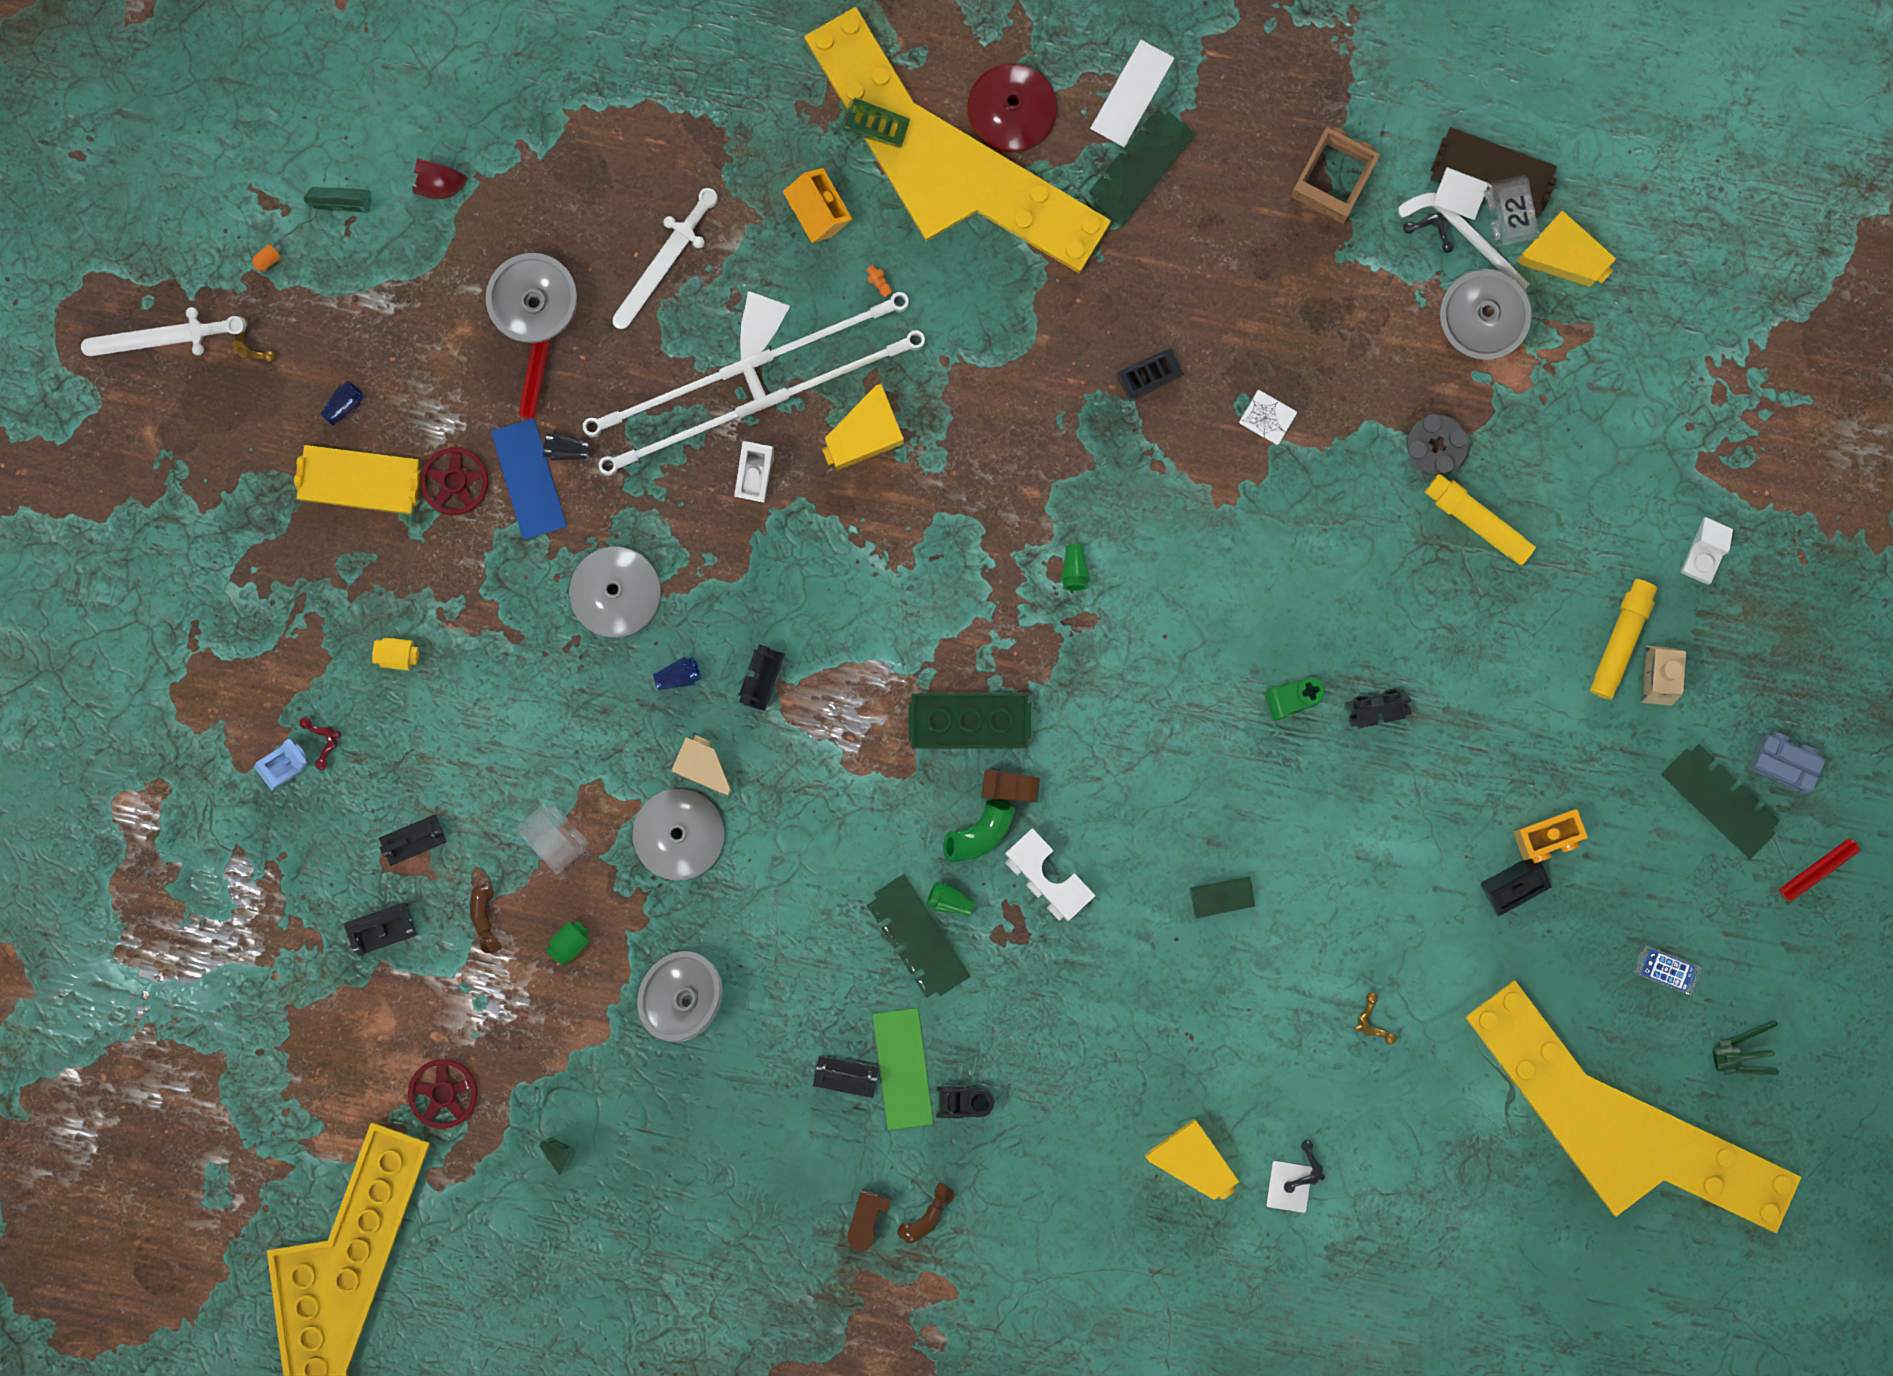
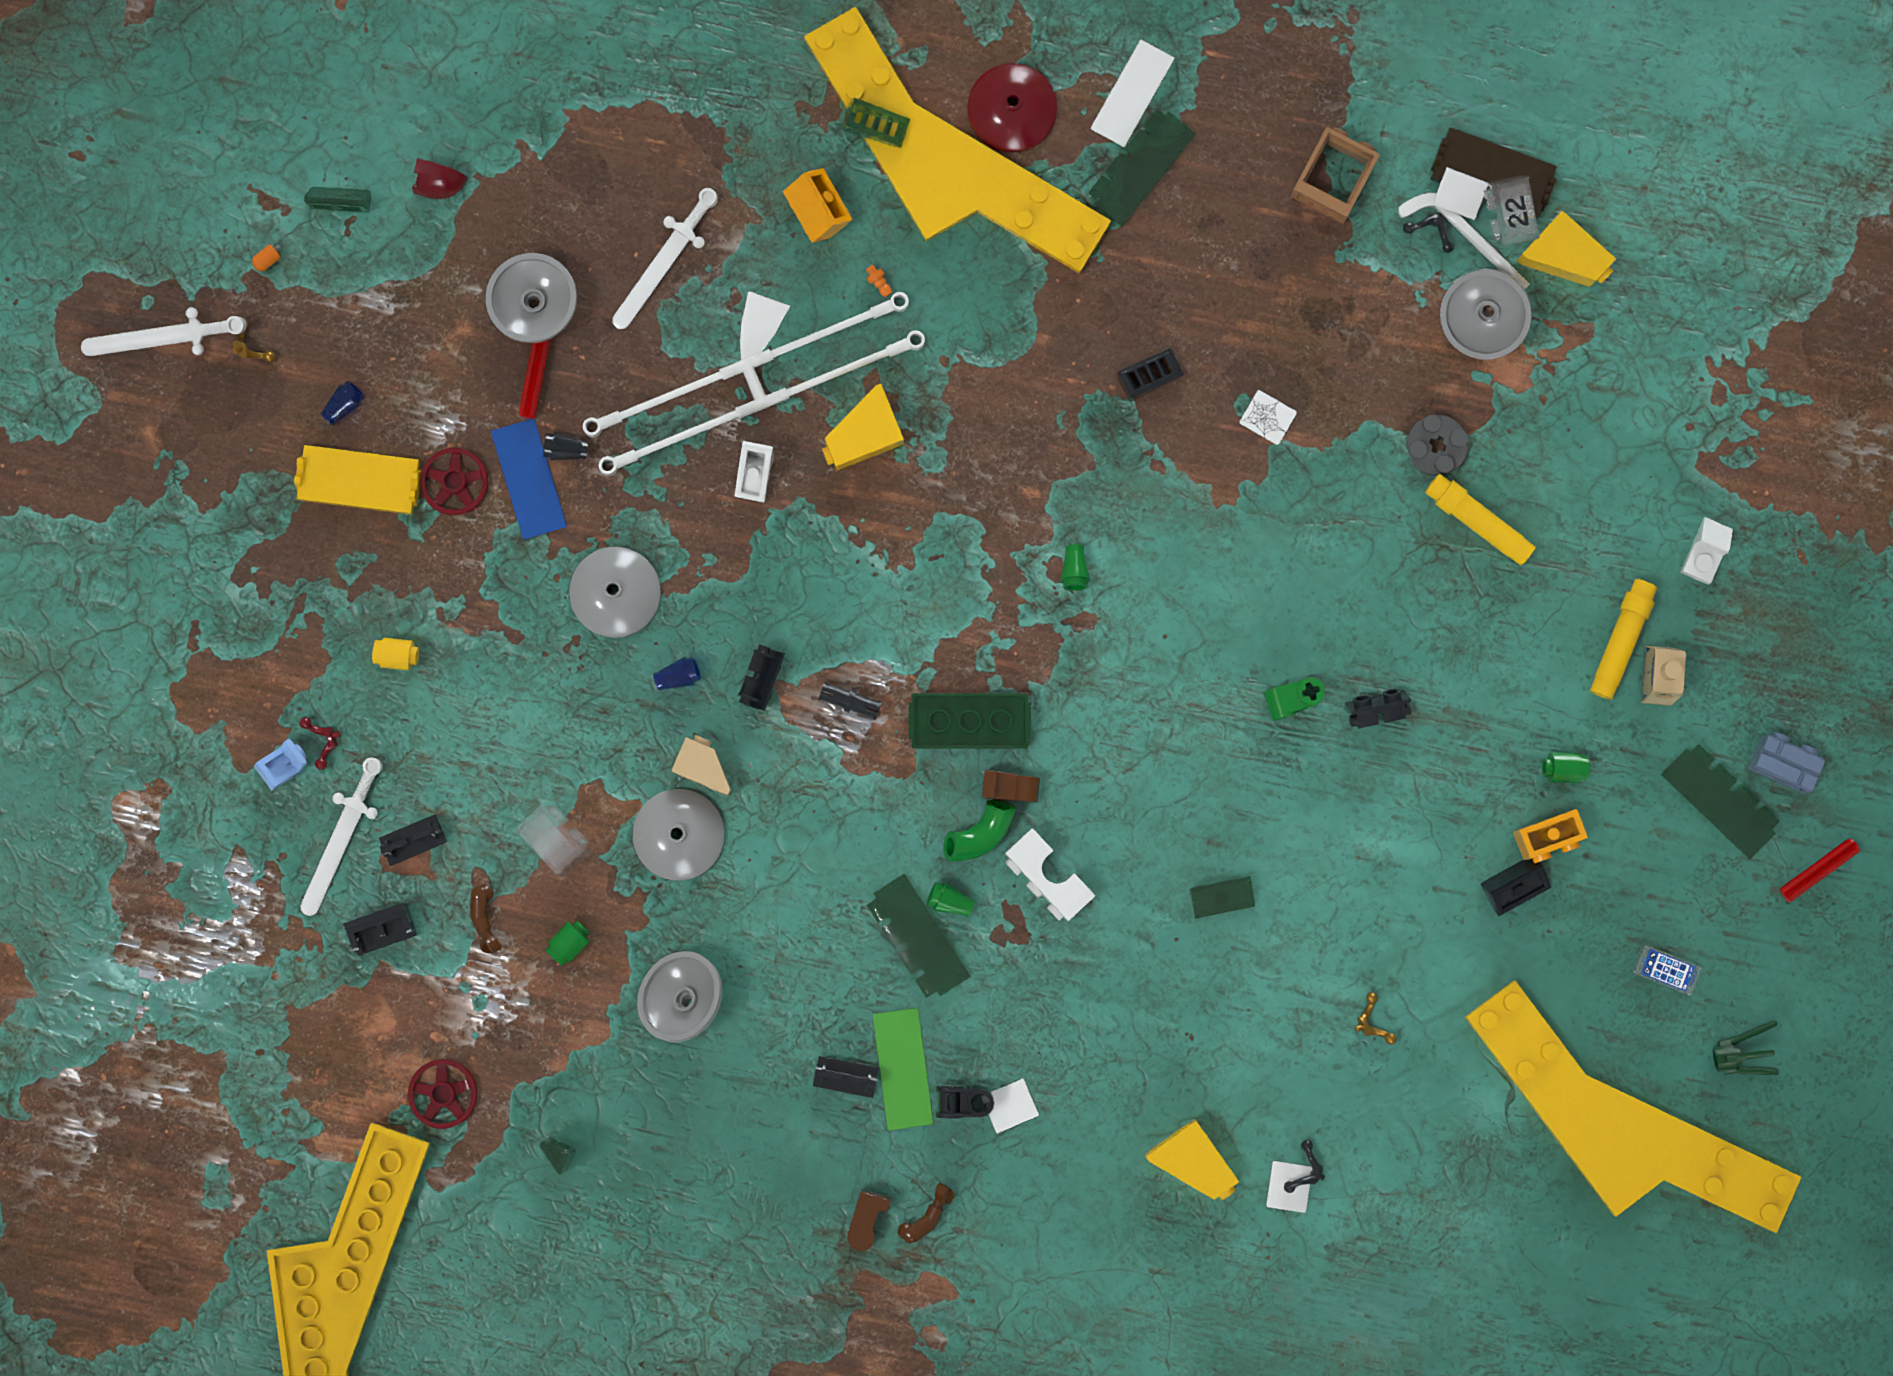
none -> white sword [301,757,383,916]
none -> black pin [818,681,882,720]
none -> white sticker [981,1079,1039,1133]
none -> green brick [1542,752,1590,783]

